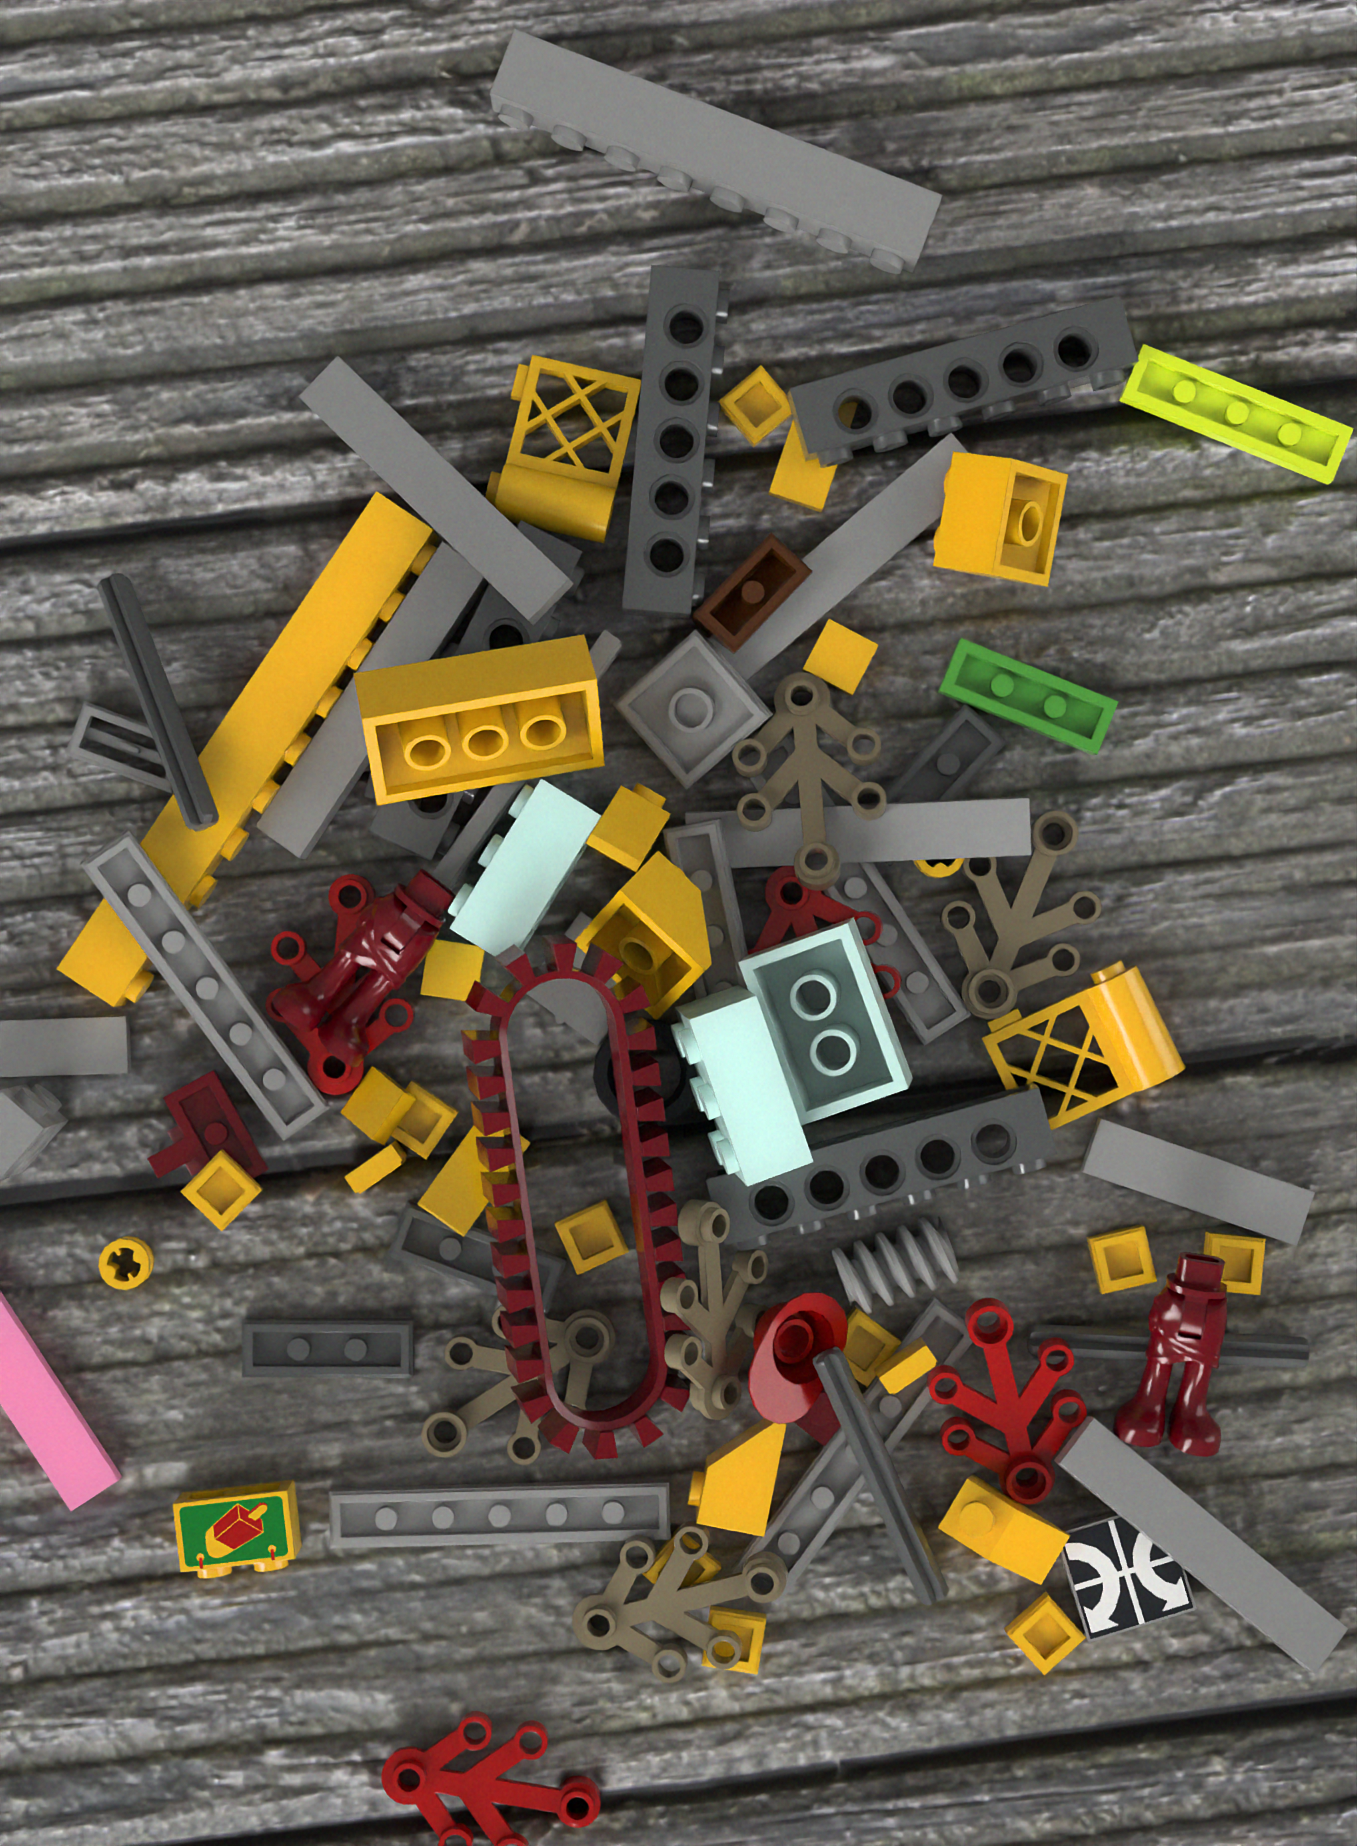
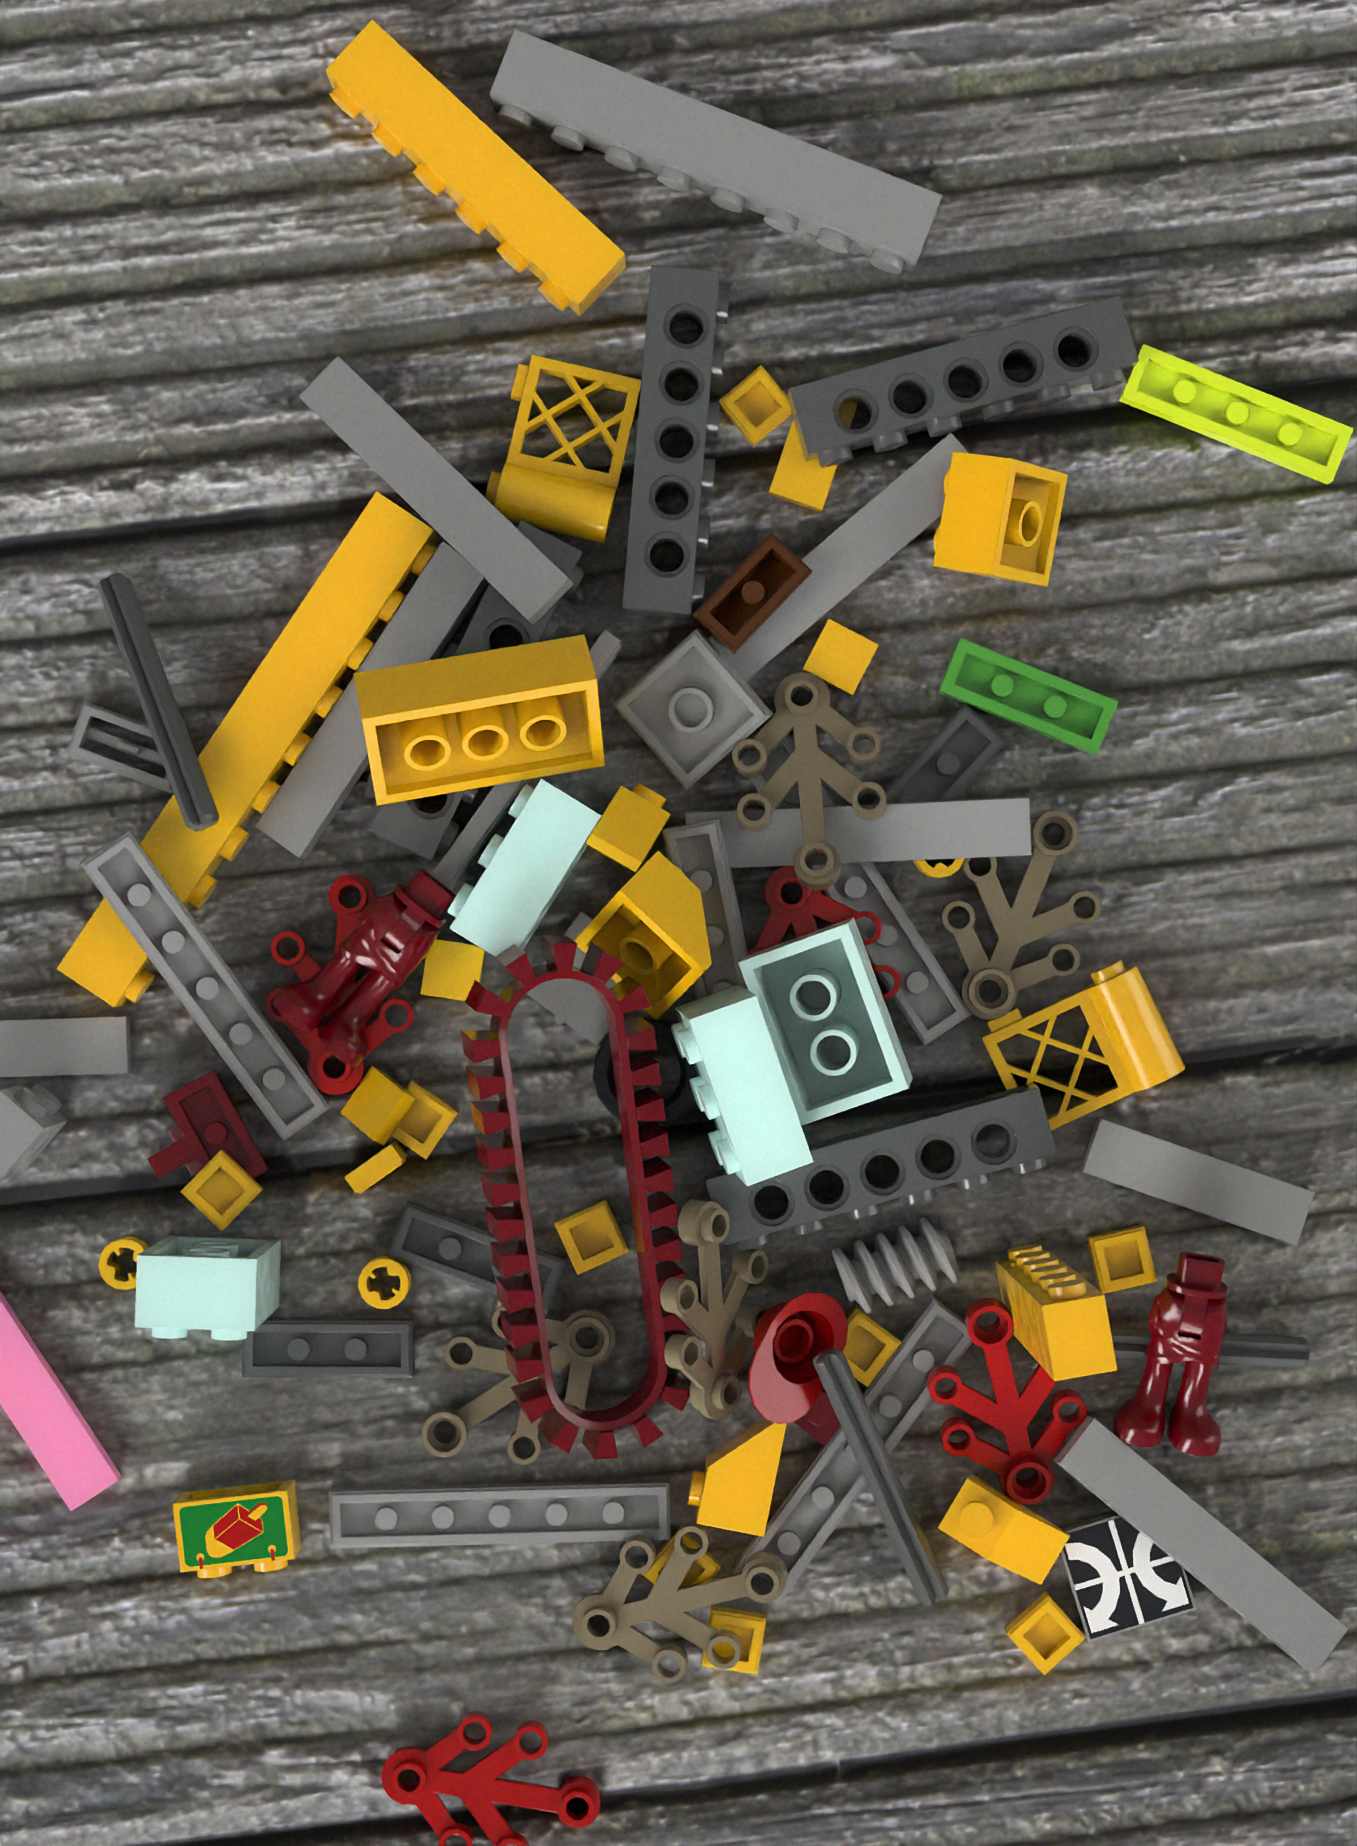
yellow tile [417,1125,530,1237] -> none
yellow tile [874,1337,938,1394] -> none
yellow tile [1203,1231,1266,1295] -> none
none -> light aqua brick [135,1236,281,1340]
none -> yellow brick [326,20,626,316]
none -> yellow bush [358,1255,411,1309]
none -> yellow brick [995,1244,1117,1381]

